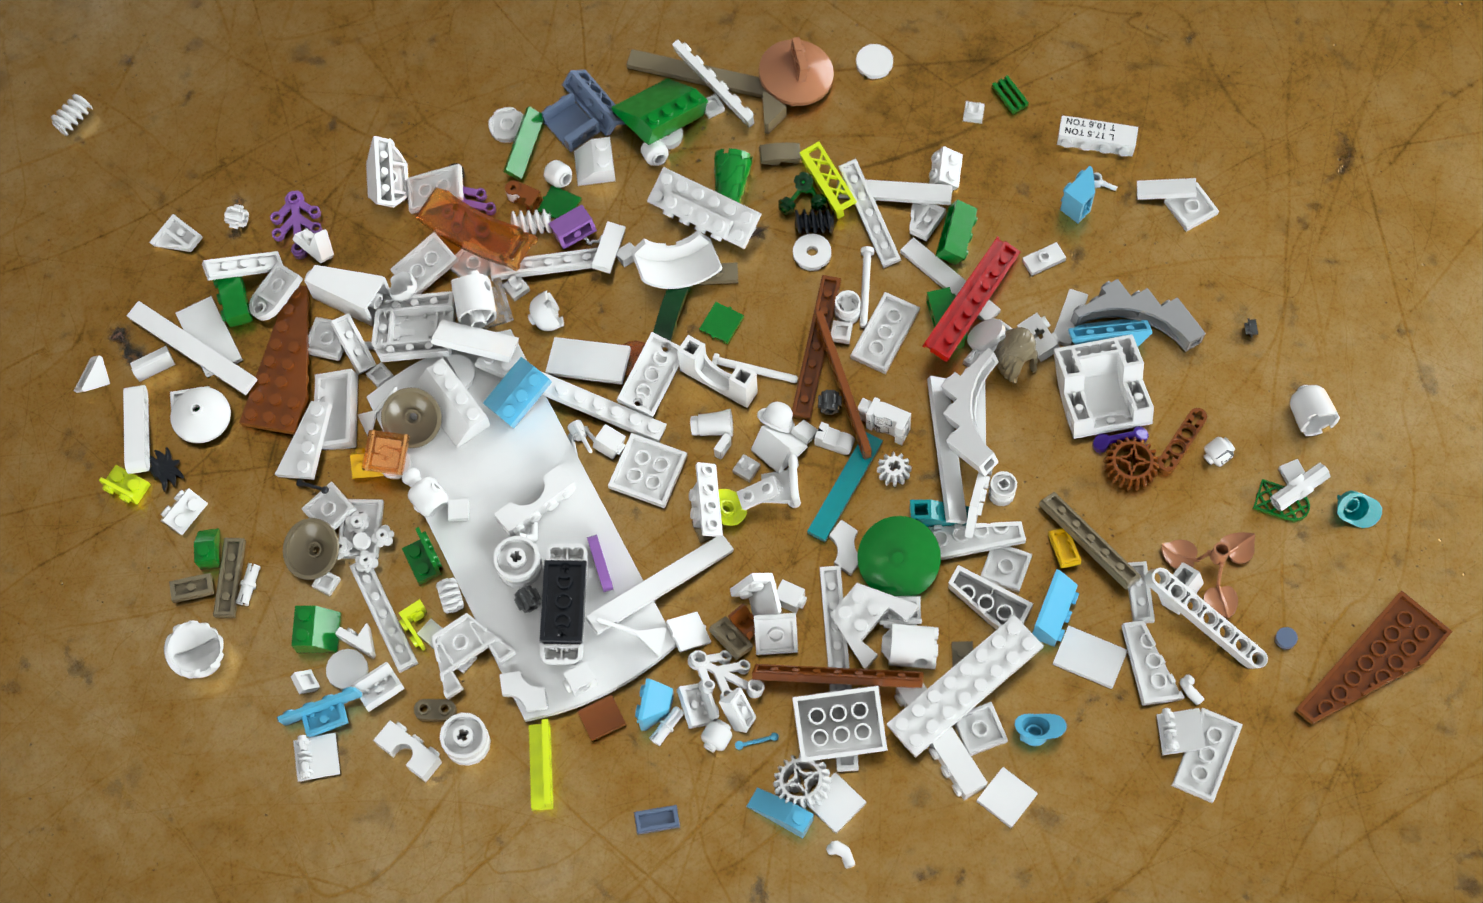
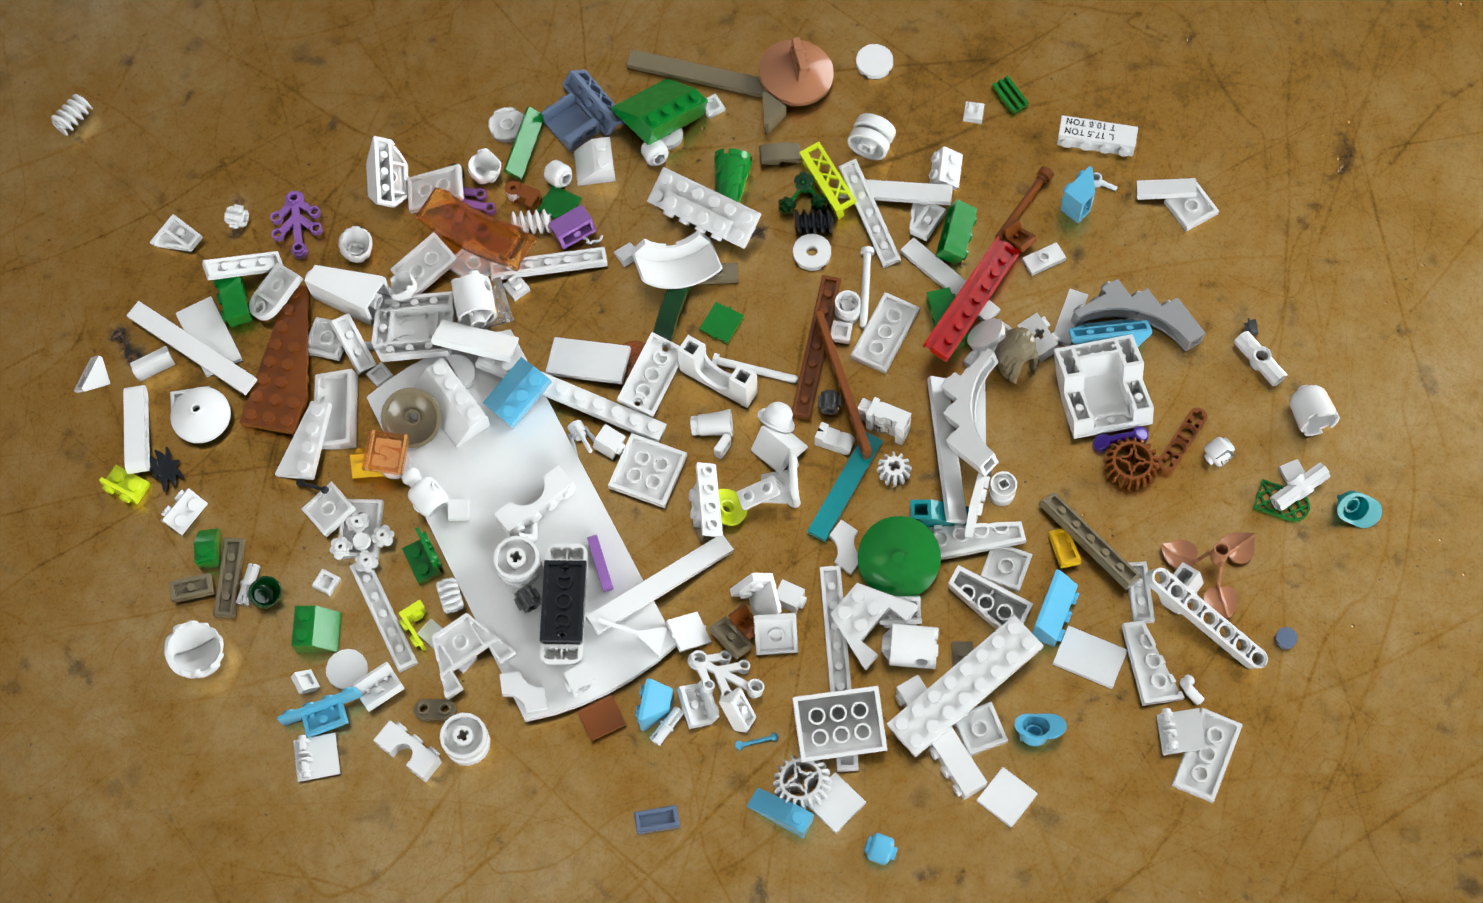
dark tan dish [283,518,339,580] -> none
white slope [292,229,334,263] -> none
white slope [335,623,376,659] -> none
white piece [358,387,397,439] -> none
white cylinder [528,291,564,331] -> none
neon yellow fence [529,719,554,811] -> none
white tile [591,221,626,273] -> none
white plate [672,39,755,128] -> none
white head [701,719,732,753] -> none
white tile [733,454,761,483] -> none
dark orange tile [752,664,924,688] -> none
white tile [791,420,818,445] -> none
white arm [826,841,855,869] -> none
dark orange wing [1295,590,1453,725] -> none
none -> dark green hair [248,576,282,609]
none -> white hair [338,226,373,263]
none -> white cap [468,149,501,184]
none -> white wheel [847,113,896,160]
none -> medium azure head [864,833,898,865]
none -> dark orange piece [995,166,1054,240]
none -> dark orange bracket [1003,219,1037,252]
none -> white piece [1234,331,1287,386]

